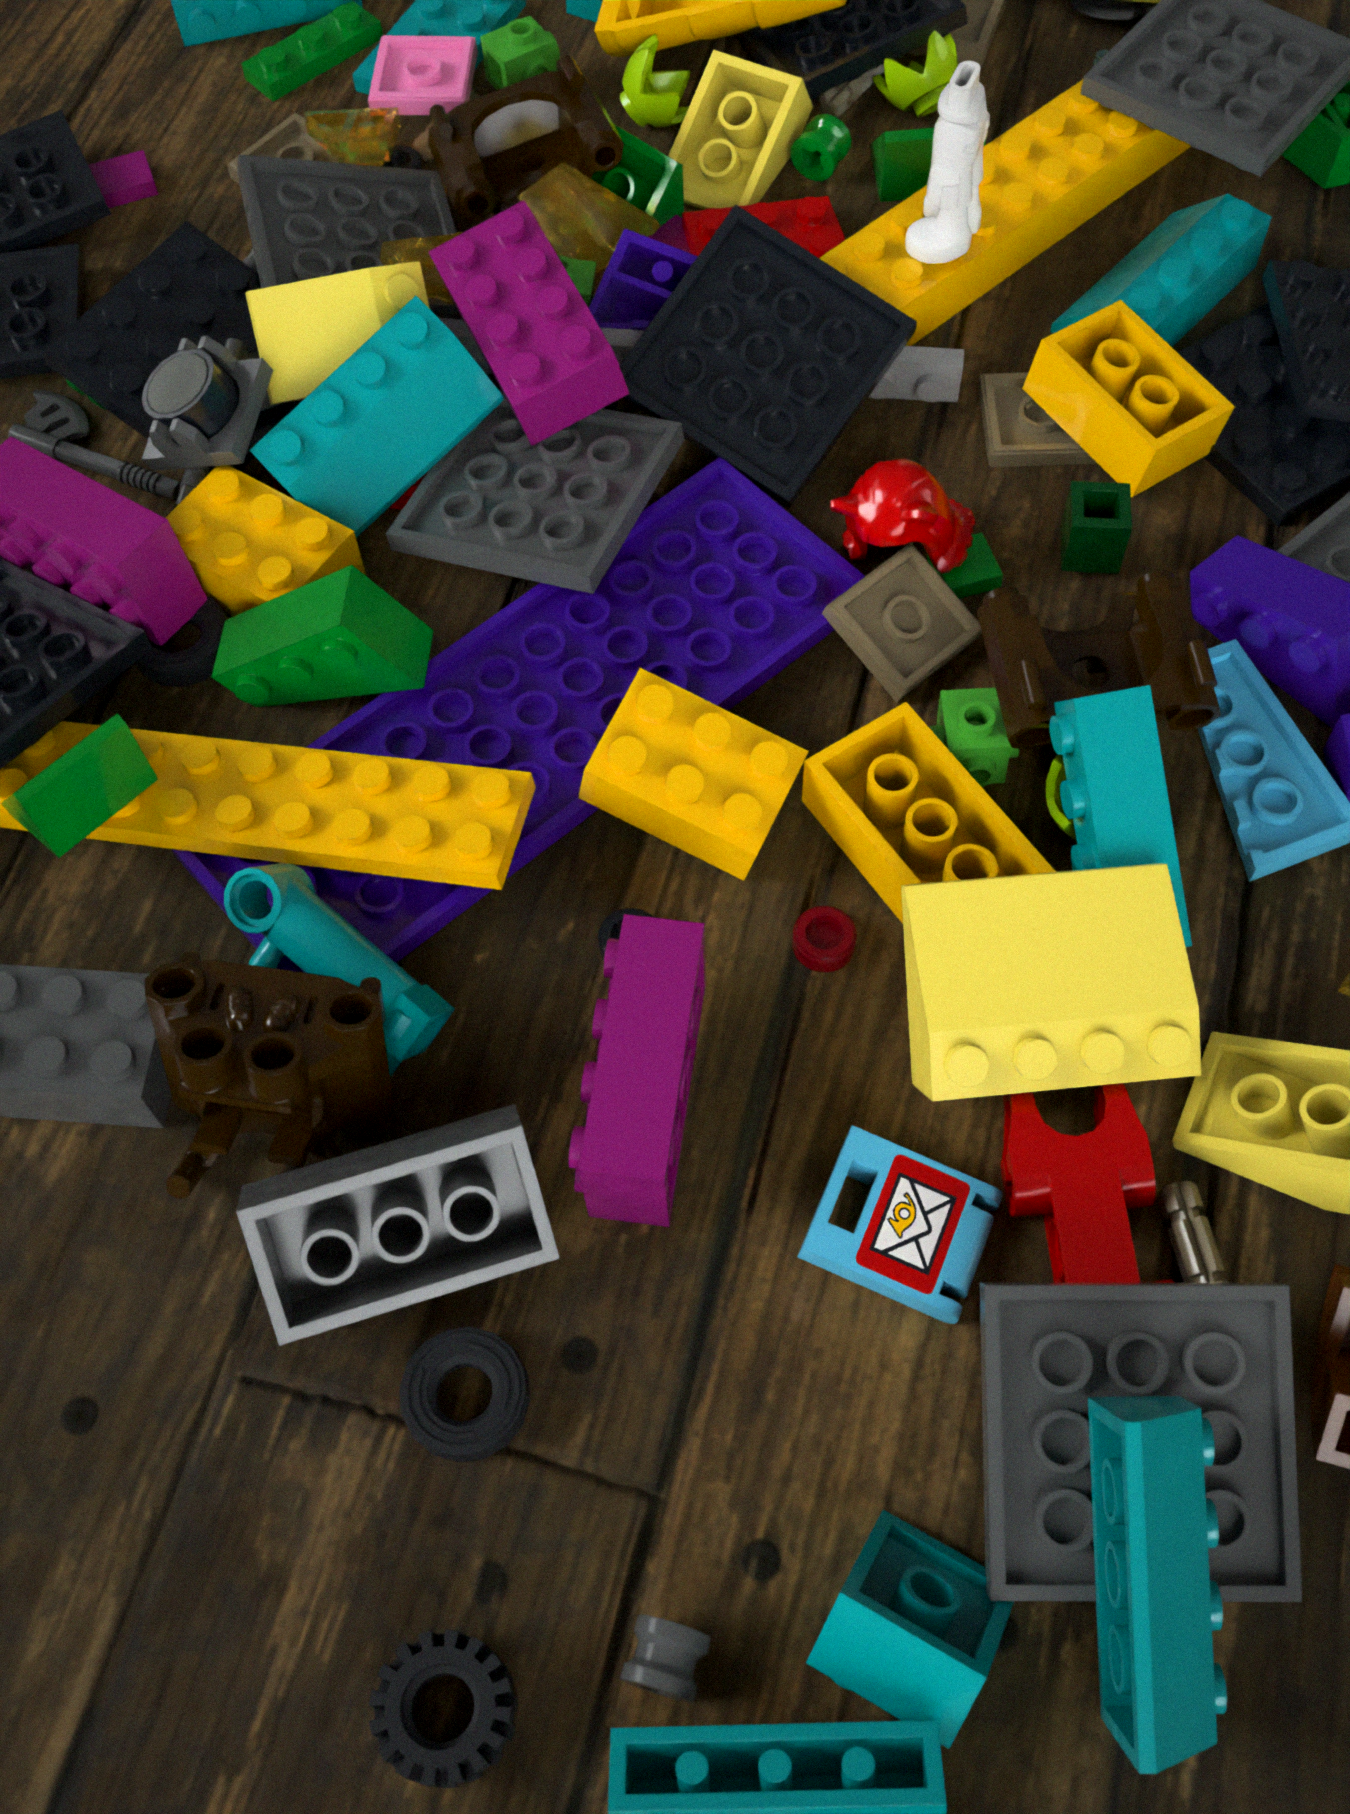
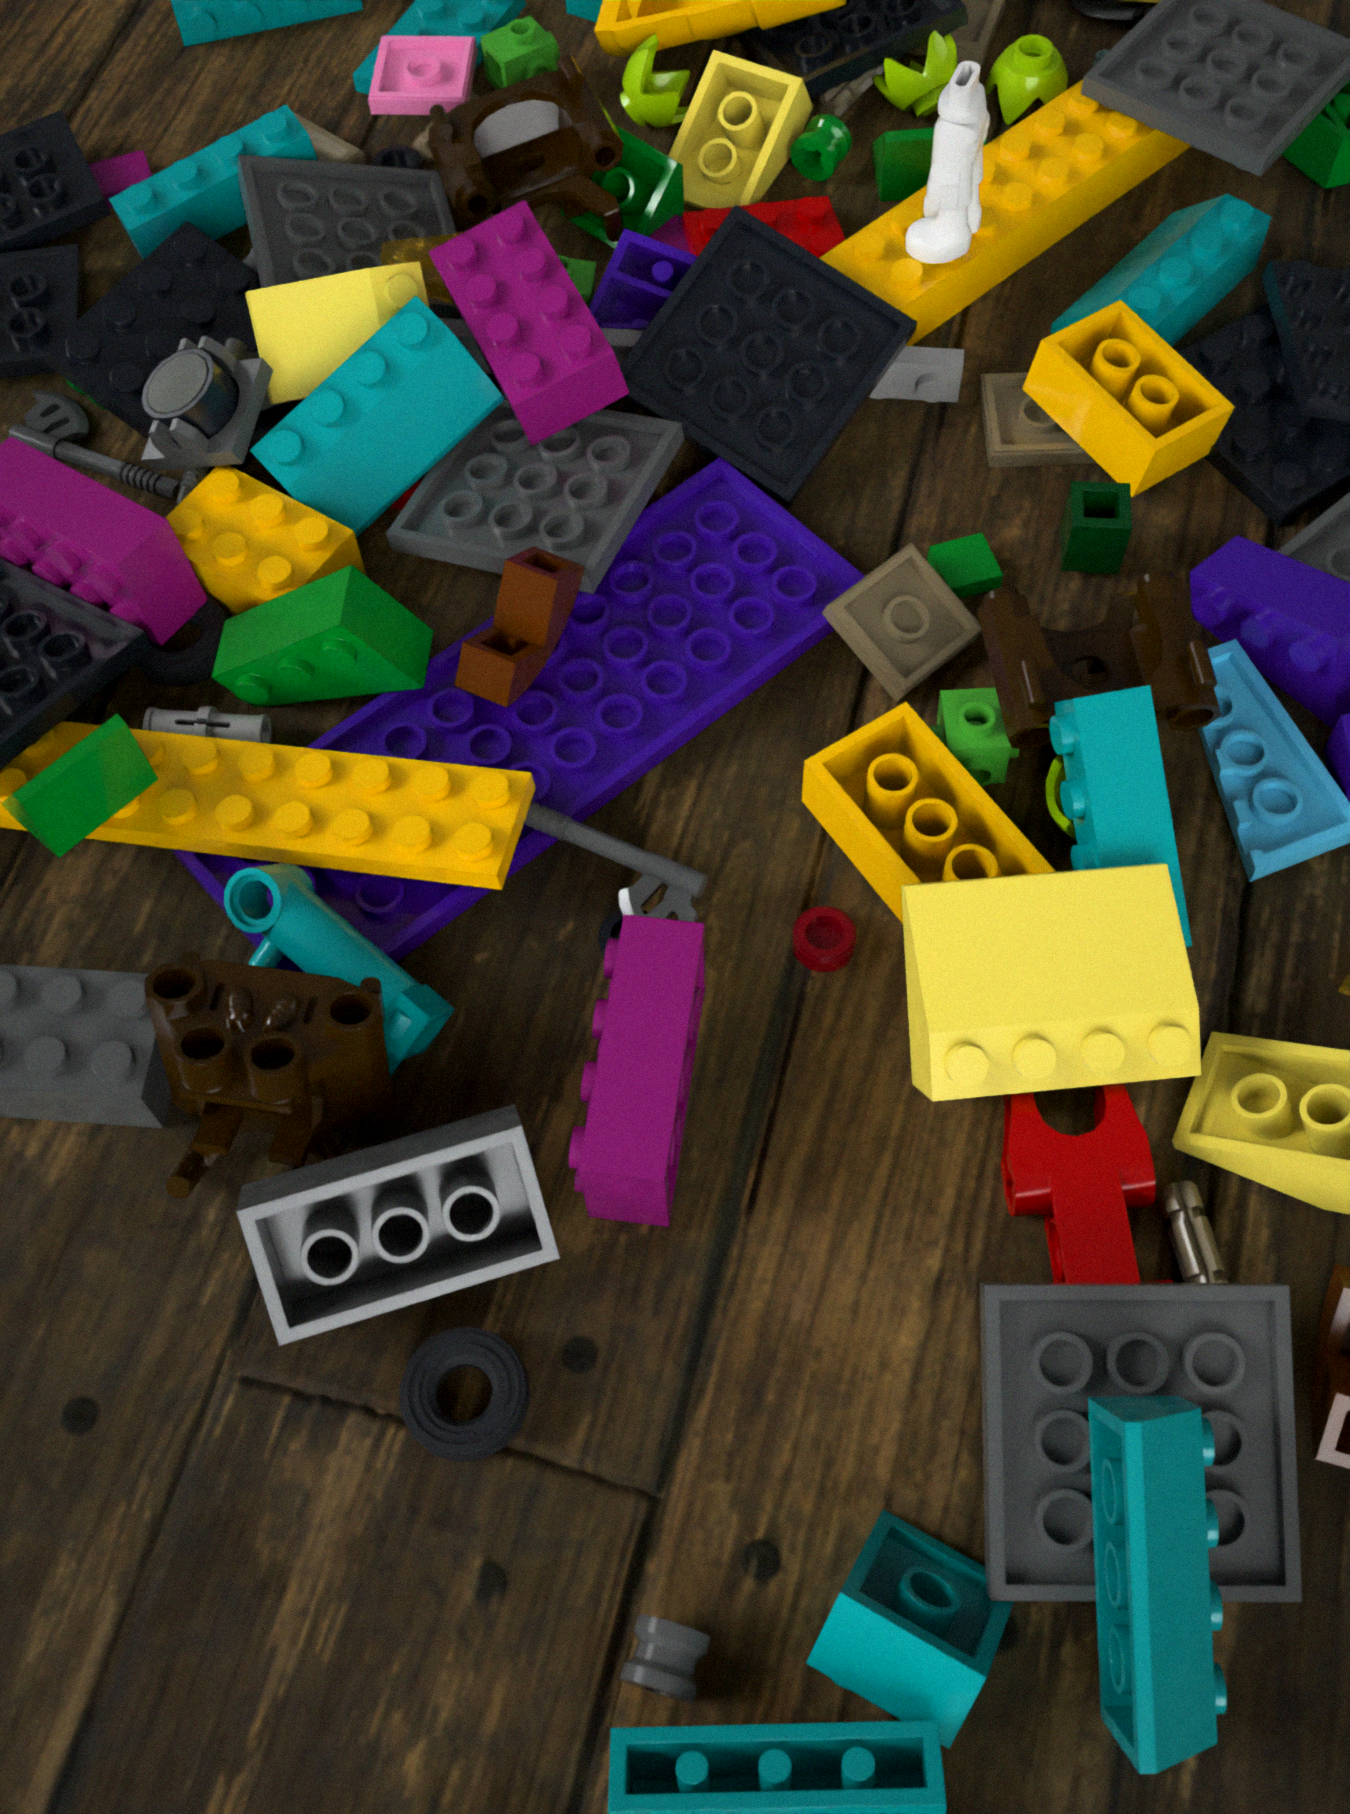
green plate [241,0,383,102] -> none
clear yellow wing [304,107,400,166] -> none
black tyre [369,1629,518,1789] -> none
clear yellow wing [518,161,660,274] -> none
yellow brick [578,668,809,881] -> none
container [797,1125,1003,1324] -> none
red hair [830,458,976,574] -> none
none -> teal brick [109,104,319,260]
none -> light grey pin [143,706,272,744]
none -> reddish brown brick [454,546,585,708]
none -> dark grey piece [524,801,709,922]
none -> lime piece [984,35,1069,125]

